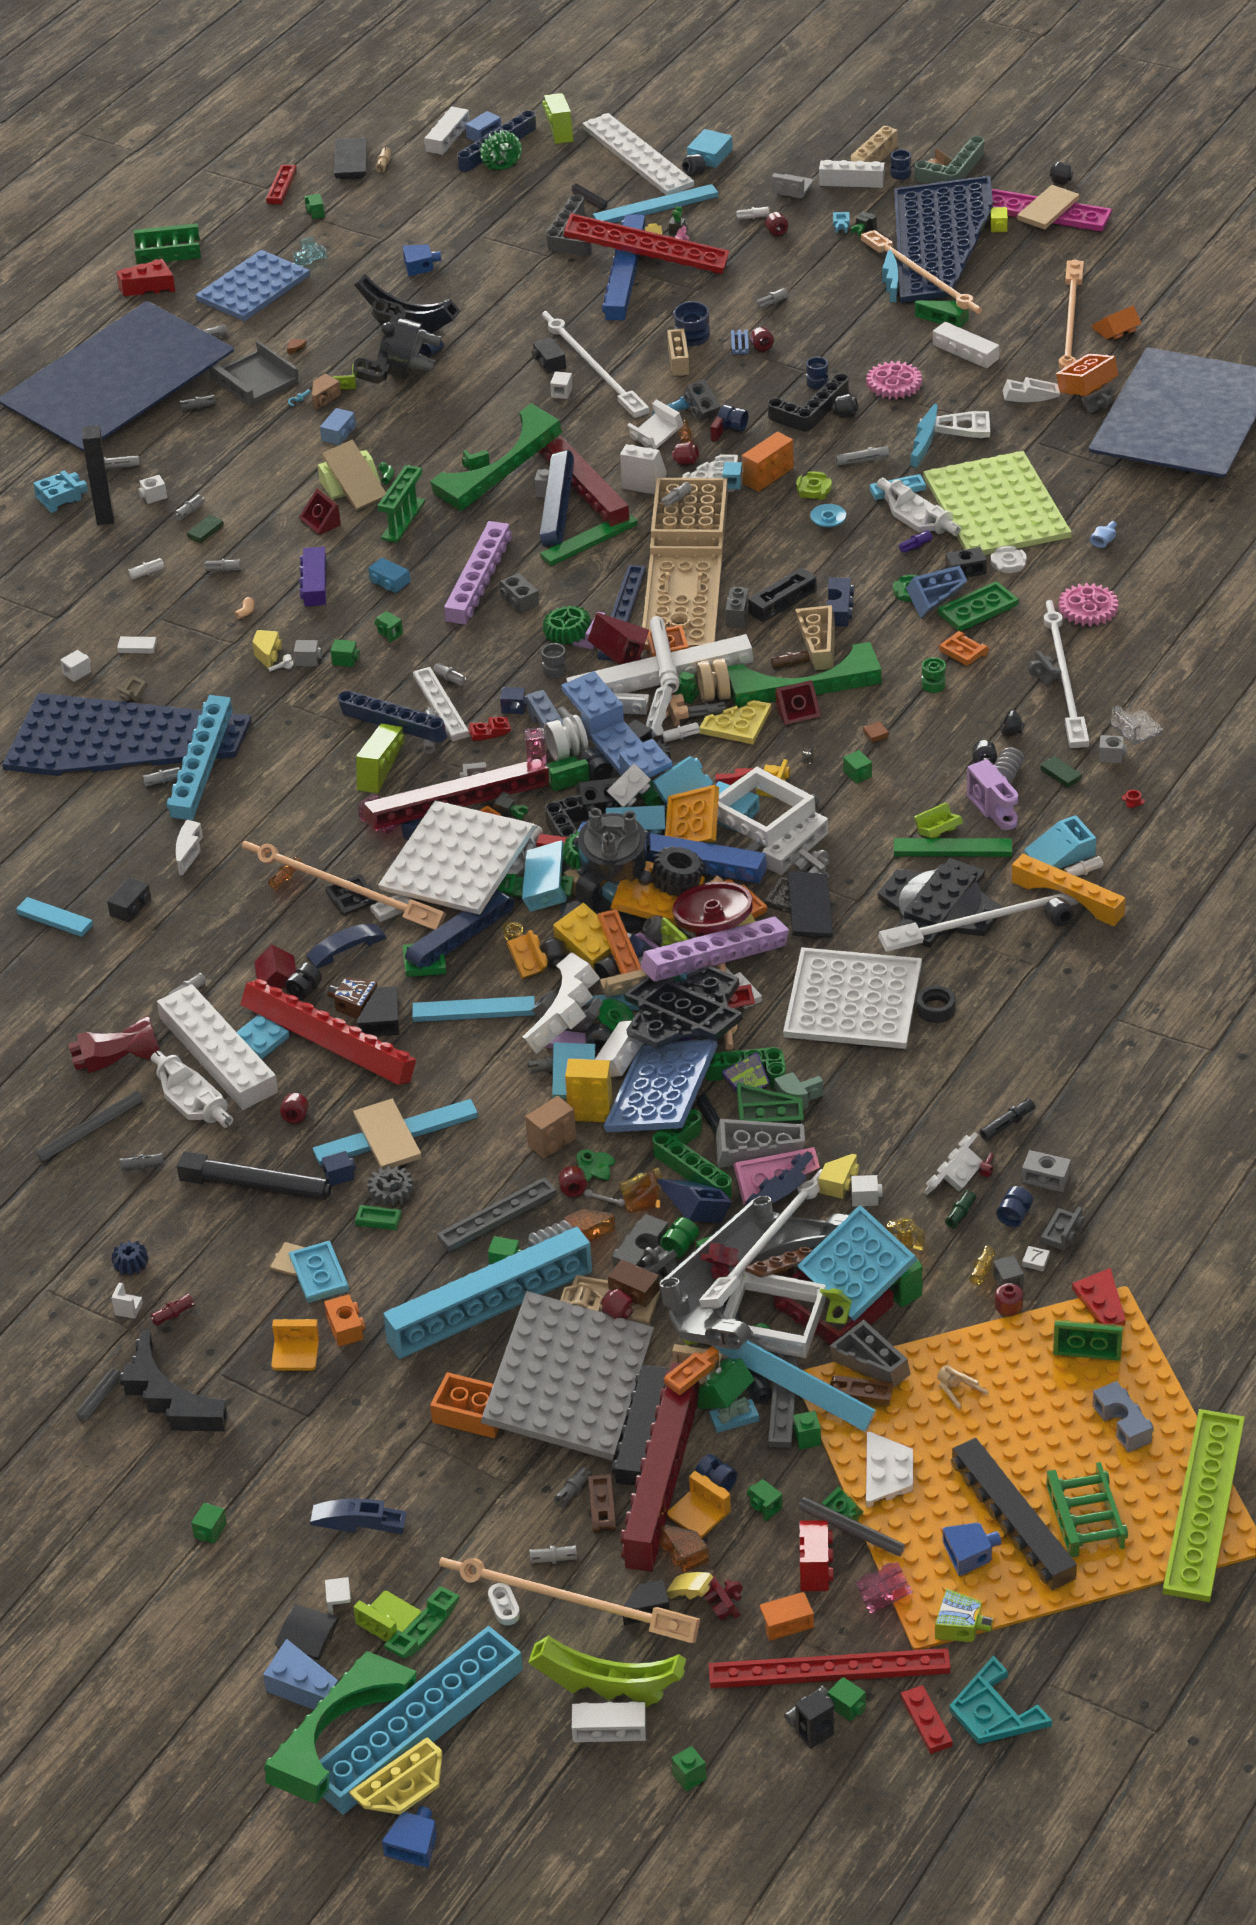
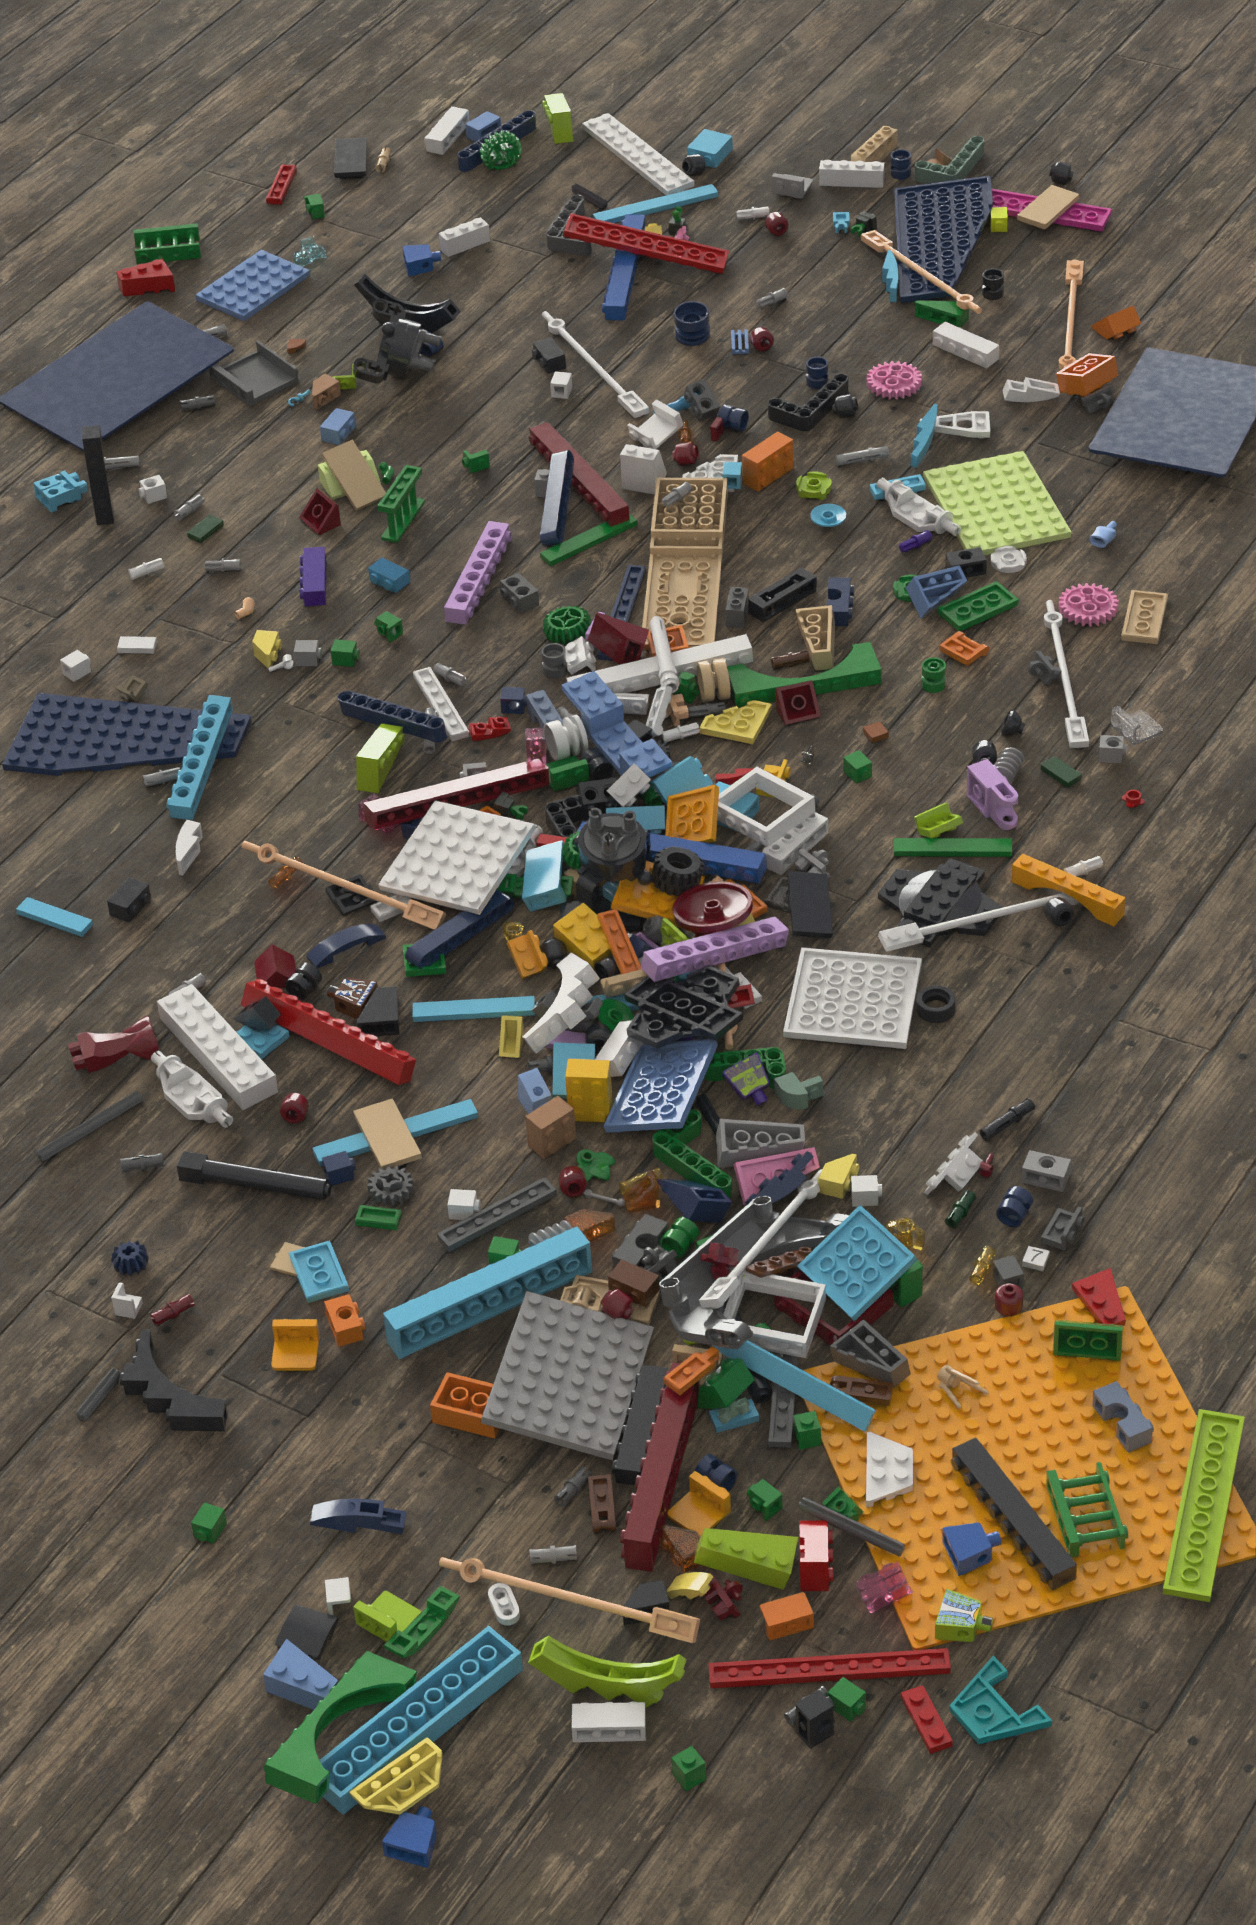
green arch [430,403,562,511] -> none
tan brick [667,329,689,376] -> none
green wedge [736,1082,804,1124] -> none
lime bracket [820,1288,852,1325] -> none
medium azure slope [1024,815,1096,869] -> none
none -> black slope [234,996,281,1032]
none -> white brick [439,217,490,257]
none -> white brick [447,1189,481,1220]
none -> light yellow slope [499,1015,524,1058]
none -> light blue torso [518,1068,552,1114]
none -> white bracket [565,636,596,674]
none -> lime wedge [694,1528,798,1590]
none -> black wheel [982,268,1004,300]
none -> tan tile [1121,590,1168,644]

